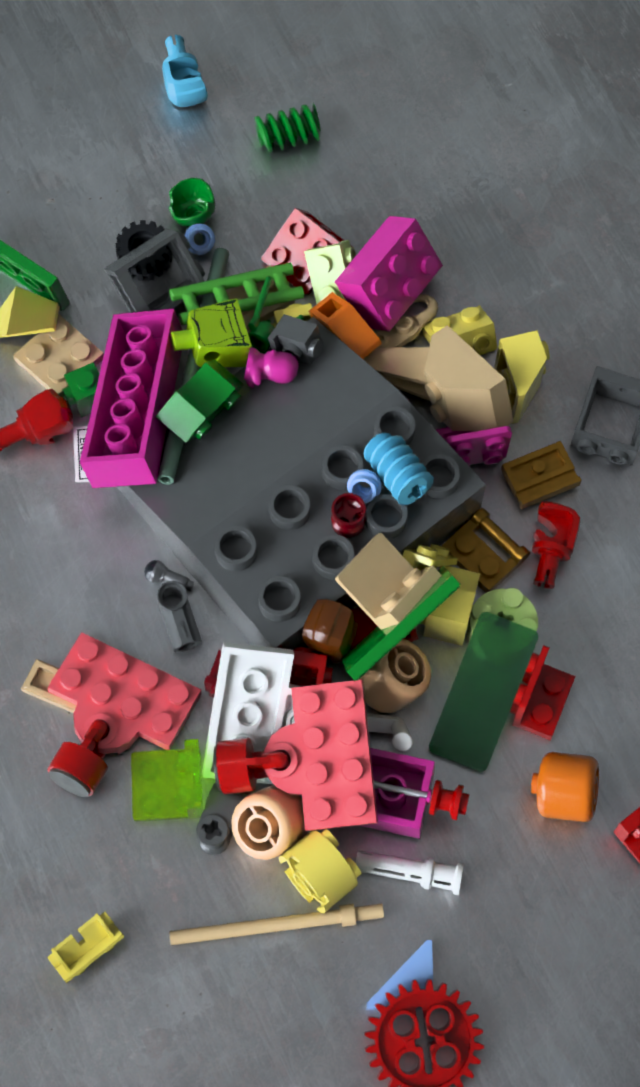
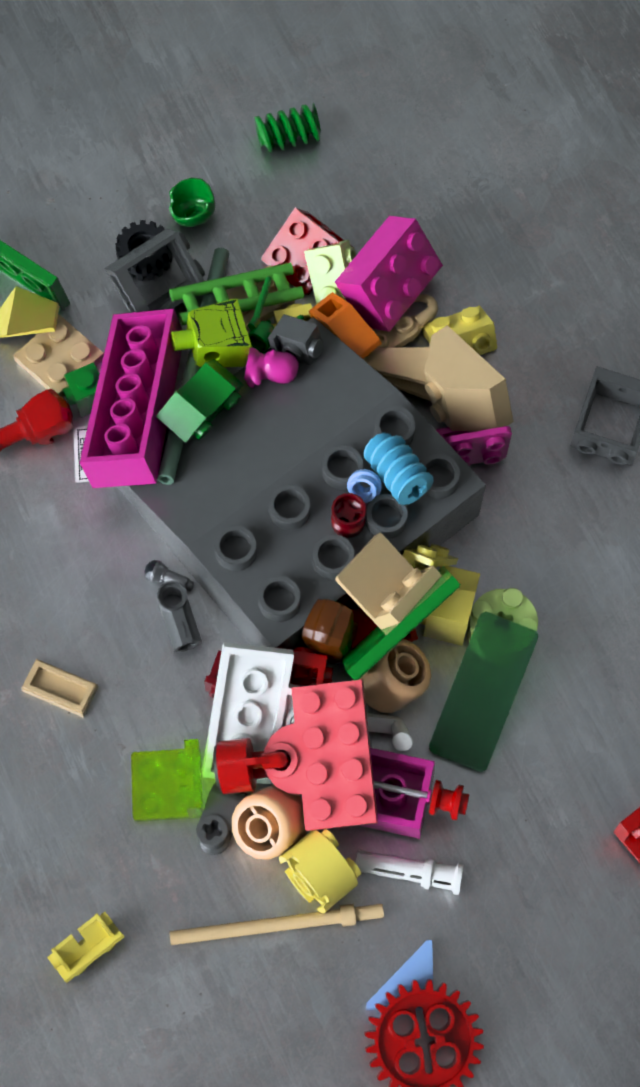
coral plate [47,632,201,797] -> none
medium azure piece [162,35,208,107] -> none
light blue plate [184,223,215,255] -> none
pearl gold plate [442,508,531,593] -> none
light yellow slope [494,330,550,424] -> none
pearl gold plate [501,441,582,510] -> none
red bracket [510,645,576,740] -> none
orange head [531,752,599,822] -> none
red piece [532,501,581,589] -> none

